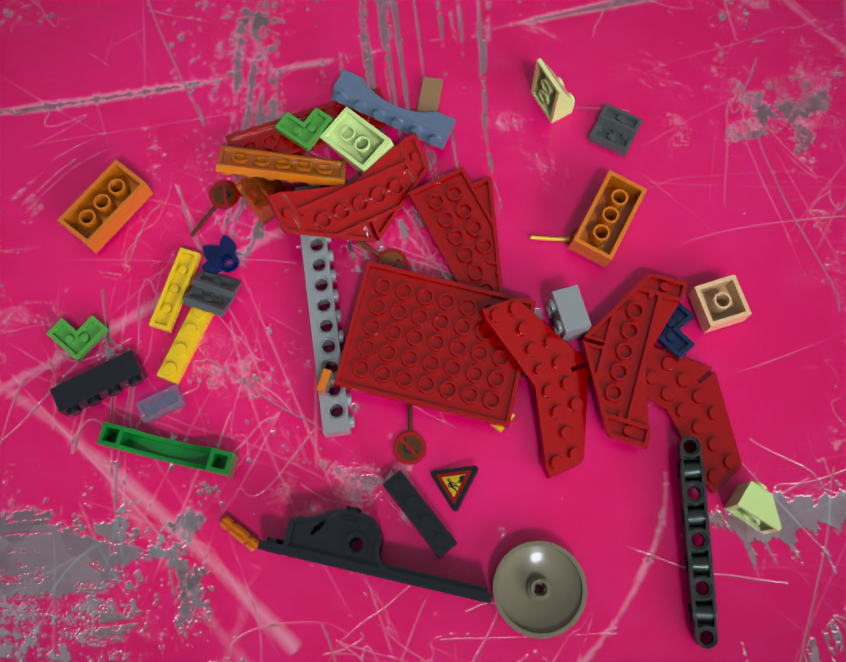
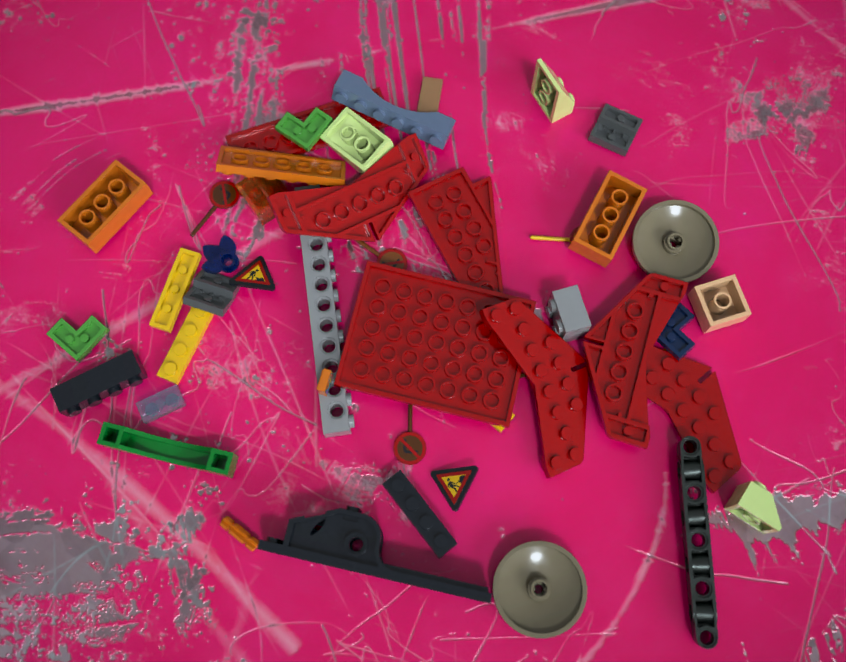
none -> piece [229,256,276,291]
none -> dark tan dish [631,200,719,283]

